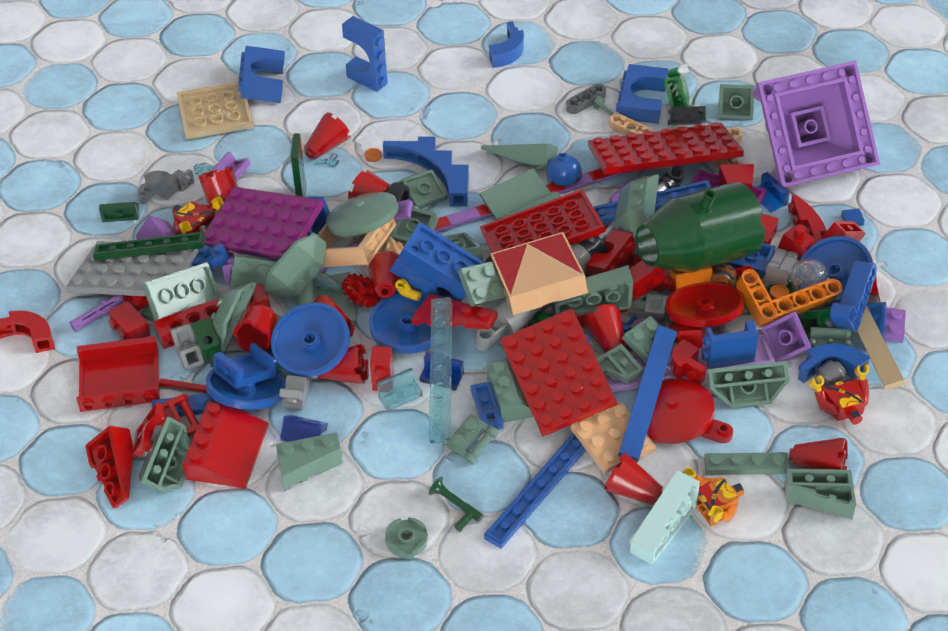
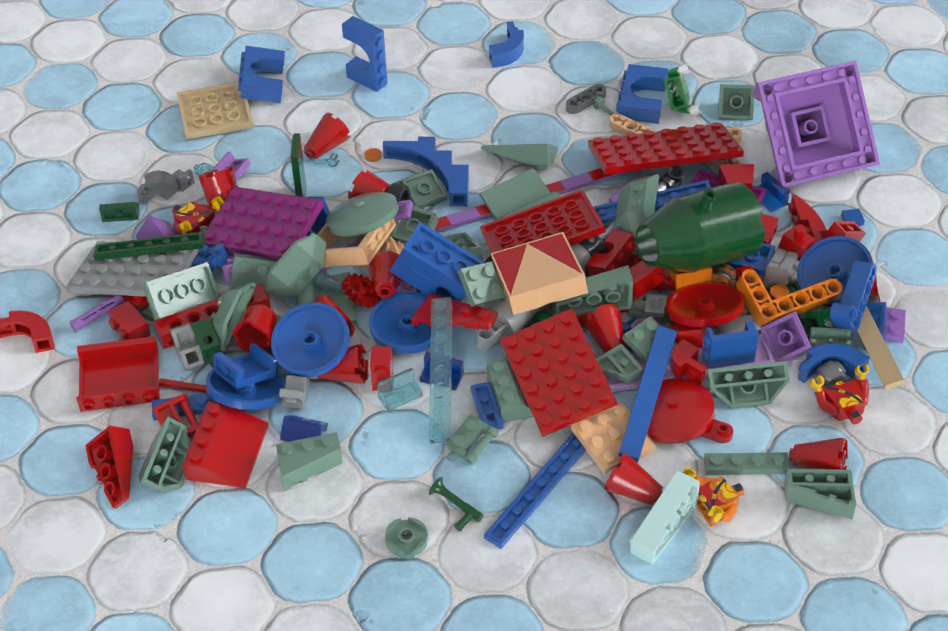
red plate [133,402,165,458] -> none
yellow arm [395,279,421,301] -> none
blue cylinder [546,153,582,186] -> none
black hinge [668,106,706,125] -> none
clear cylinder [790,259,830,297] -> none

